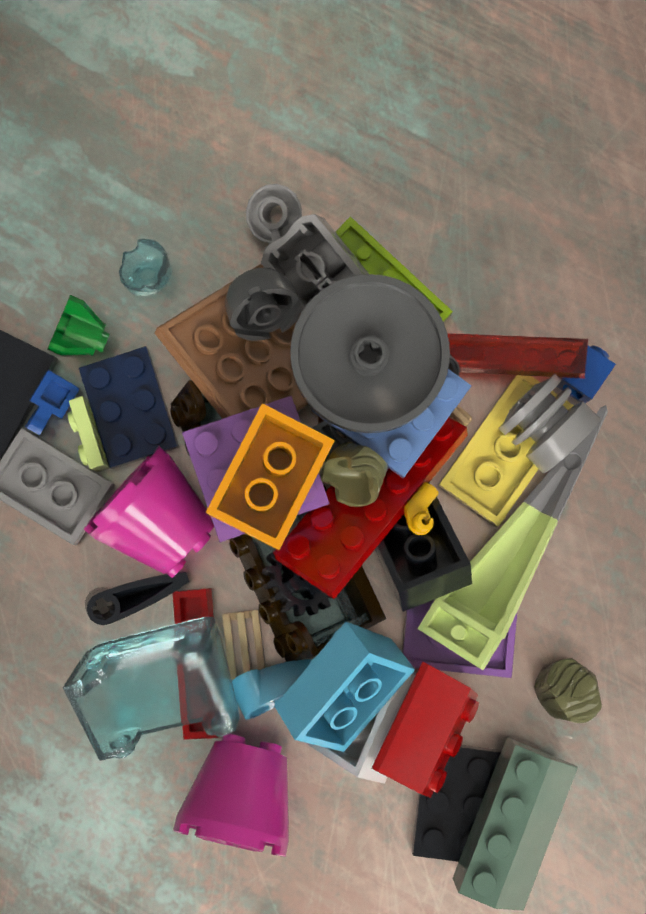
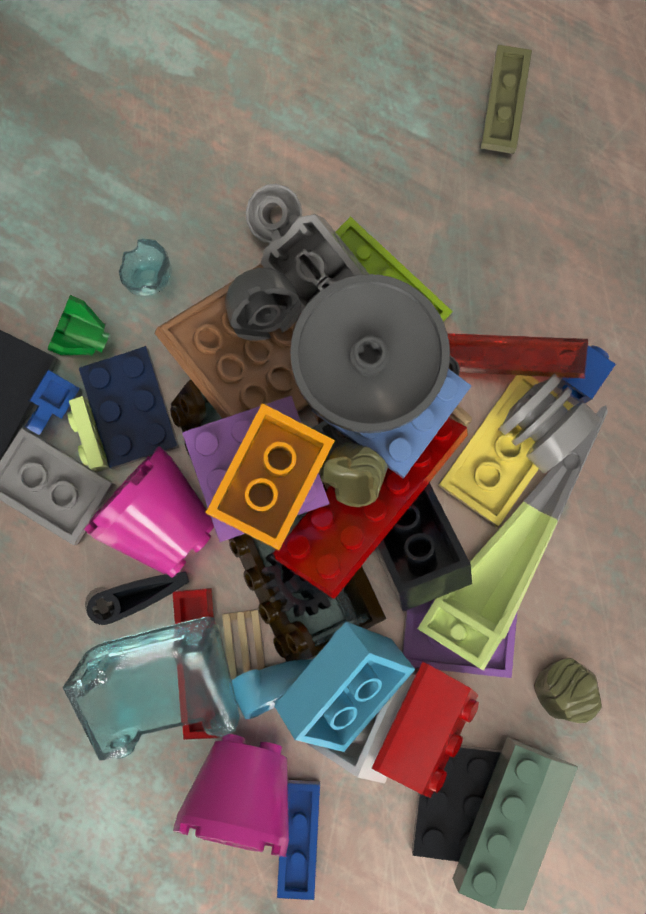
yellow arm [404,482,439,535] -> none
none -> blue plate [277,780,320,900]
none -> olive plate [480,45,532,154]

